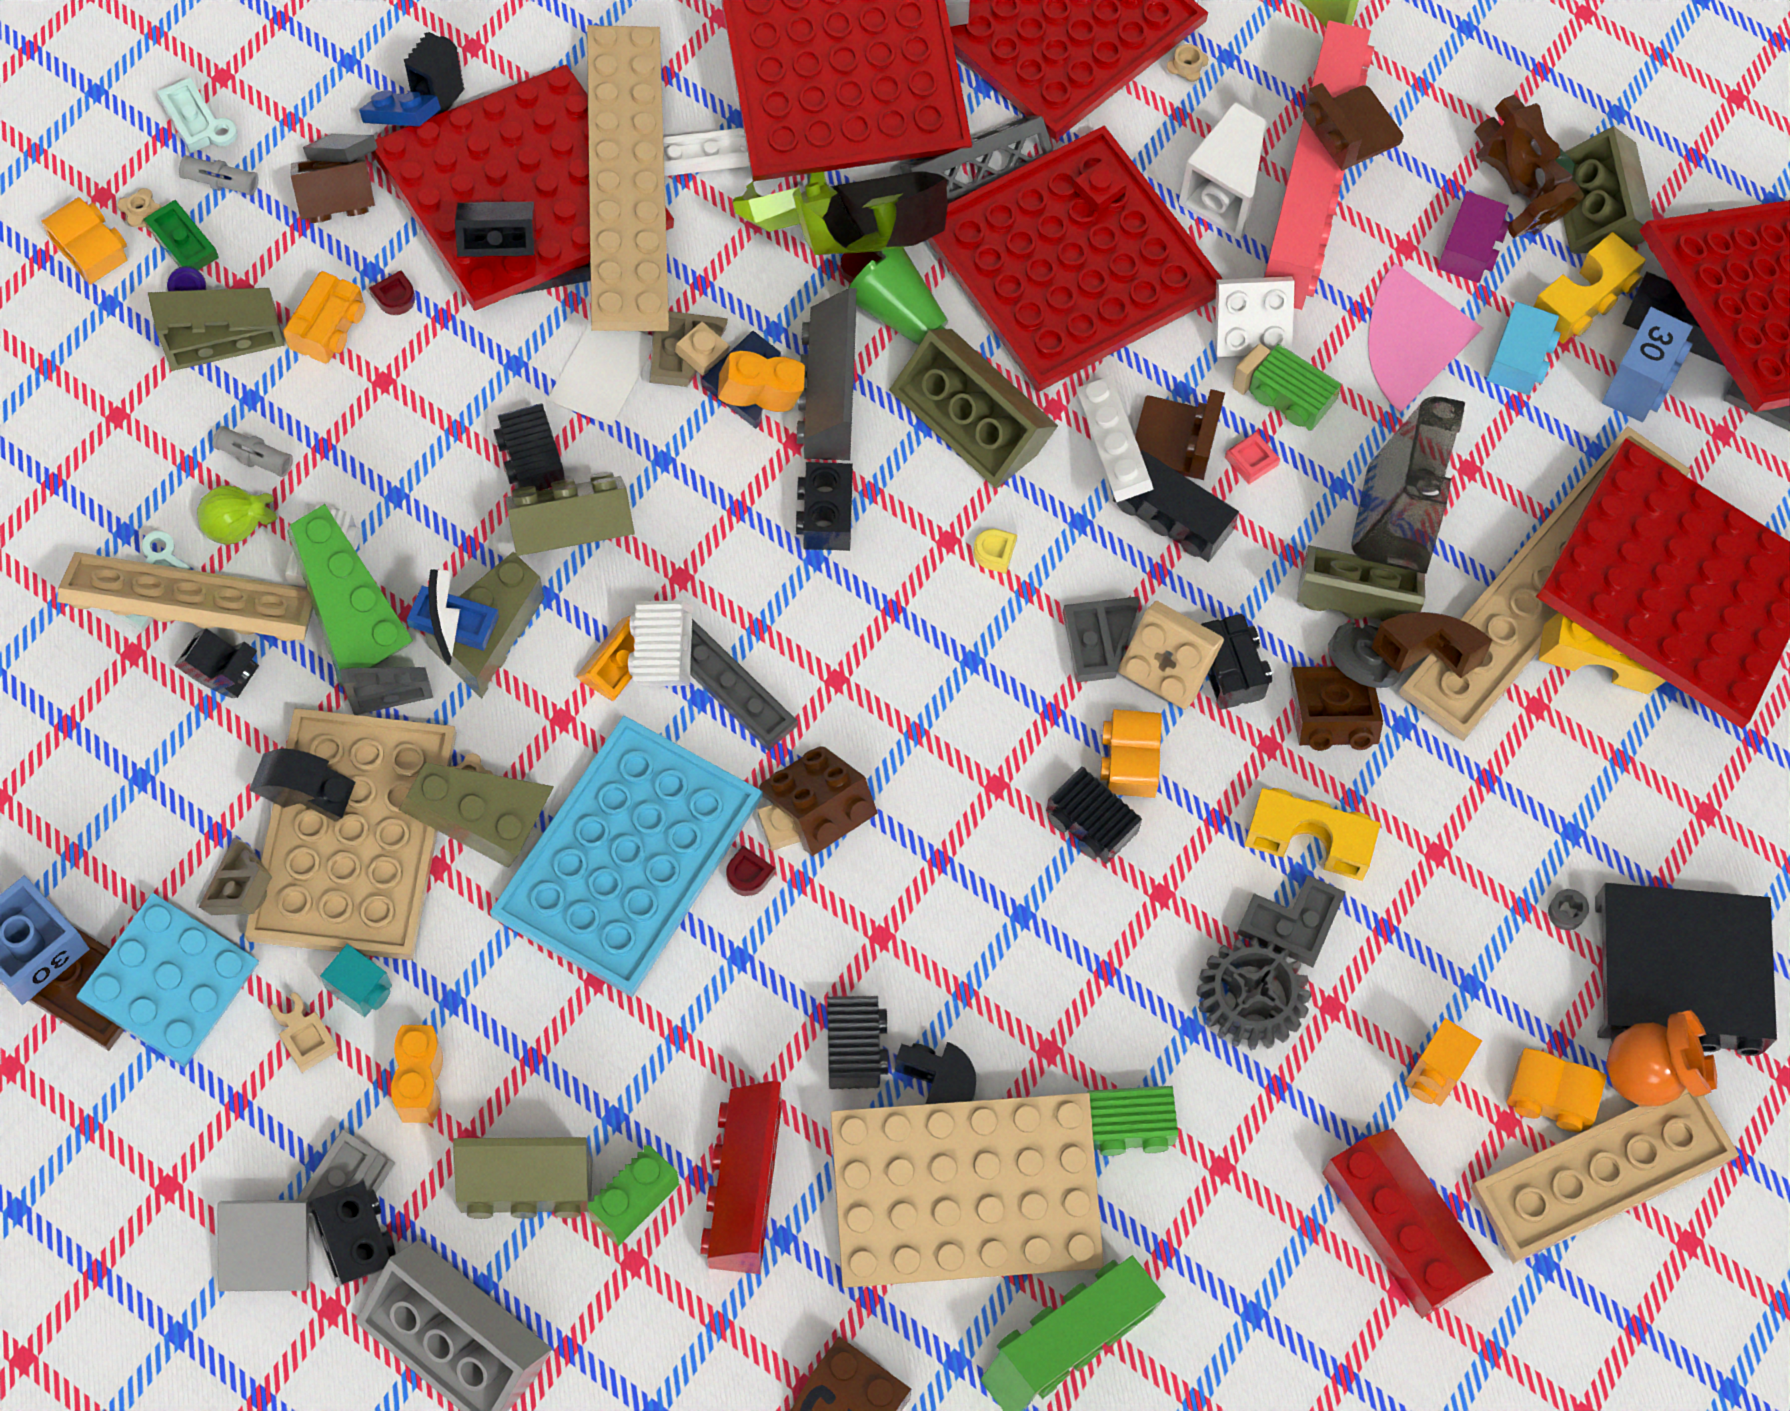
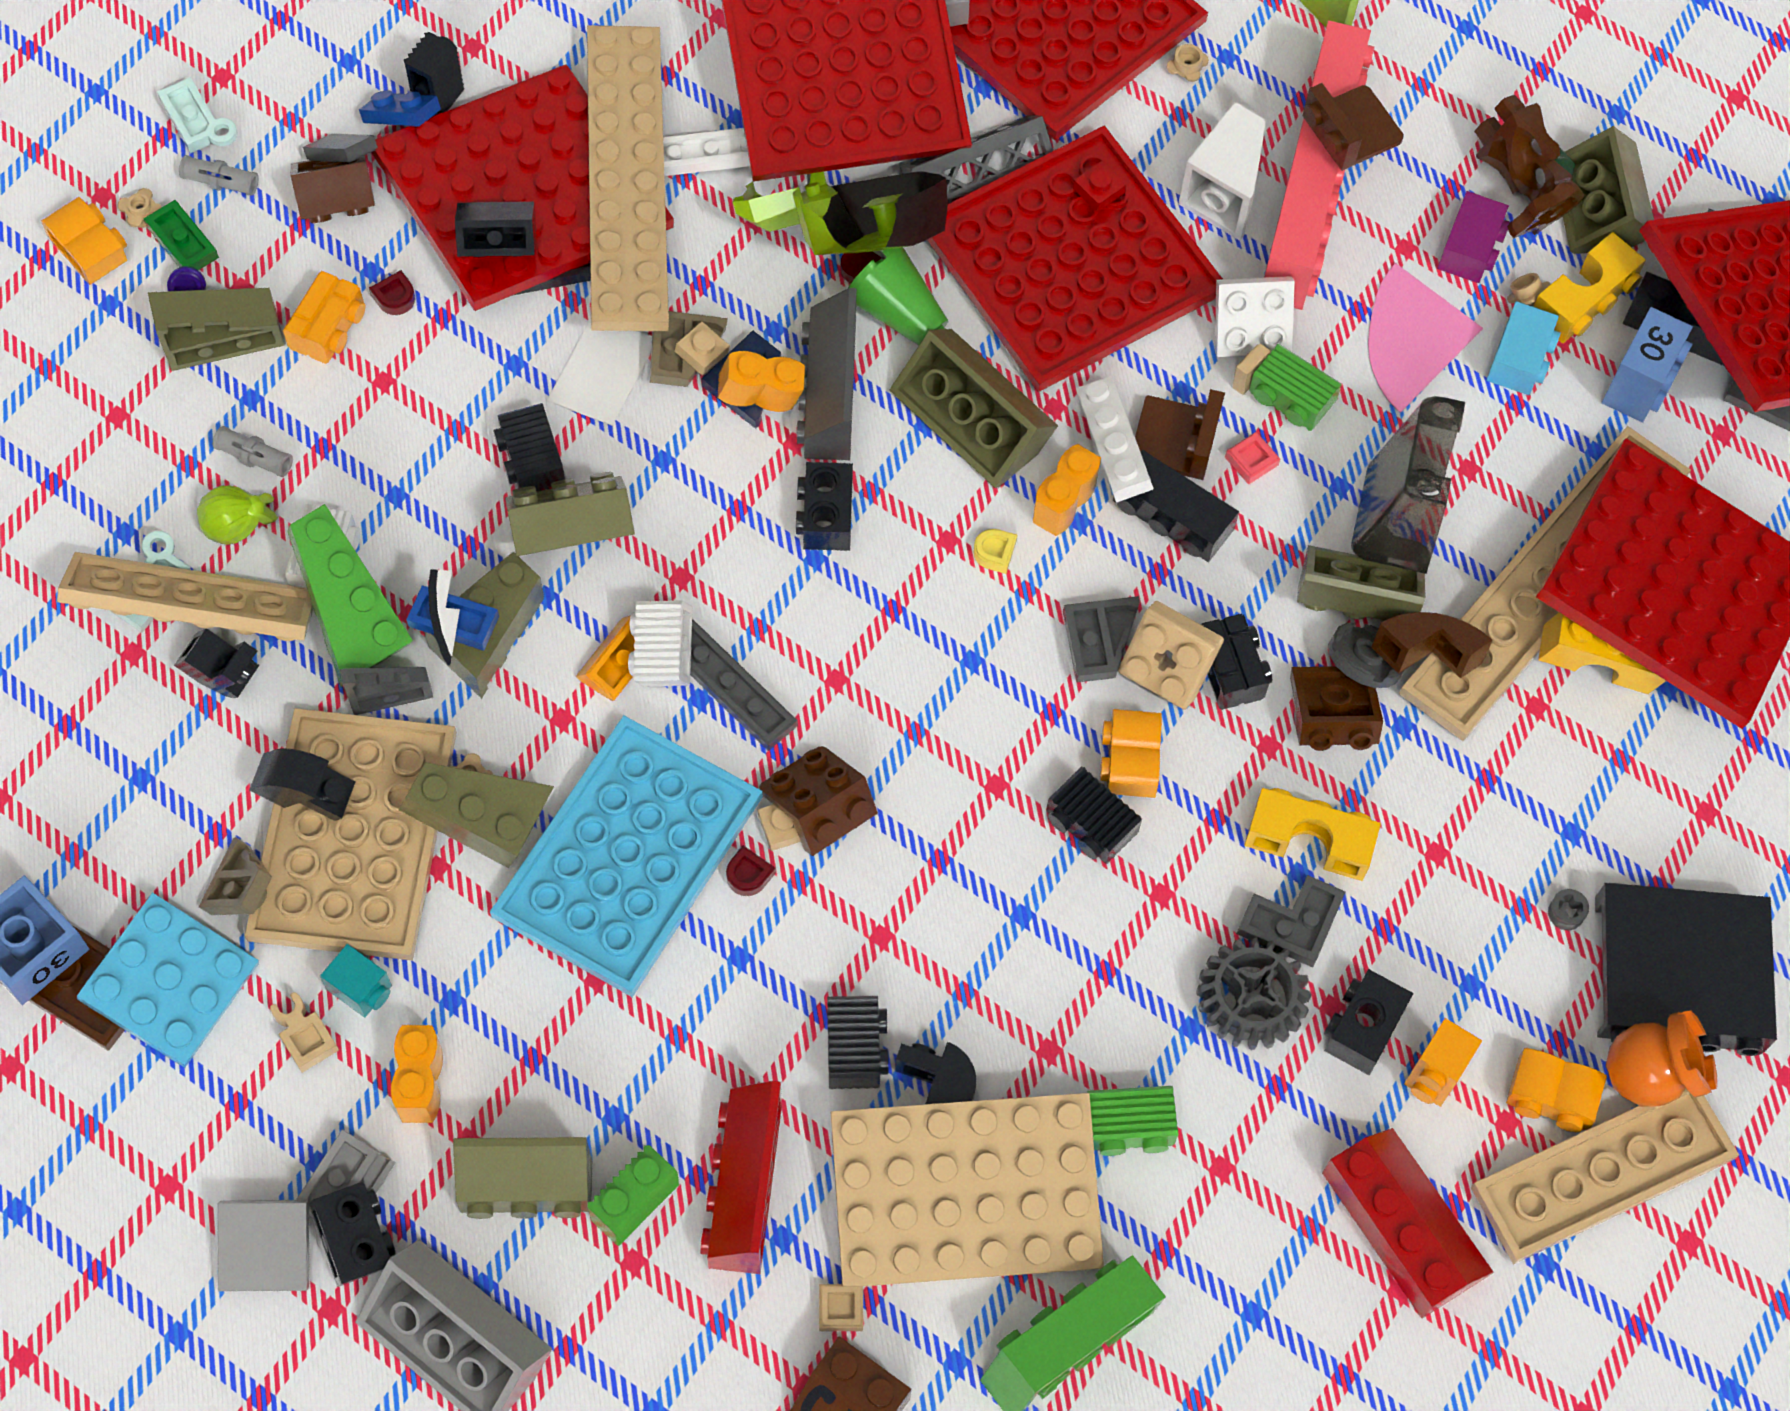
none -> tan tile [819,1284,863,1331]
none -> light orange brick [1033,444,1101,536]
none -> black brick [1324,969,1414,1075]
none -> tan plate [1507,273,1550,306]

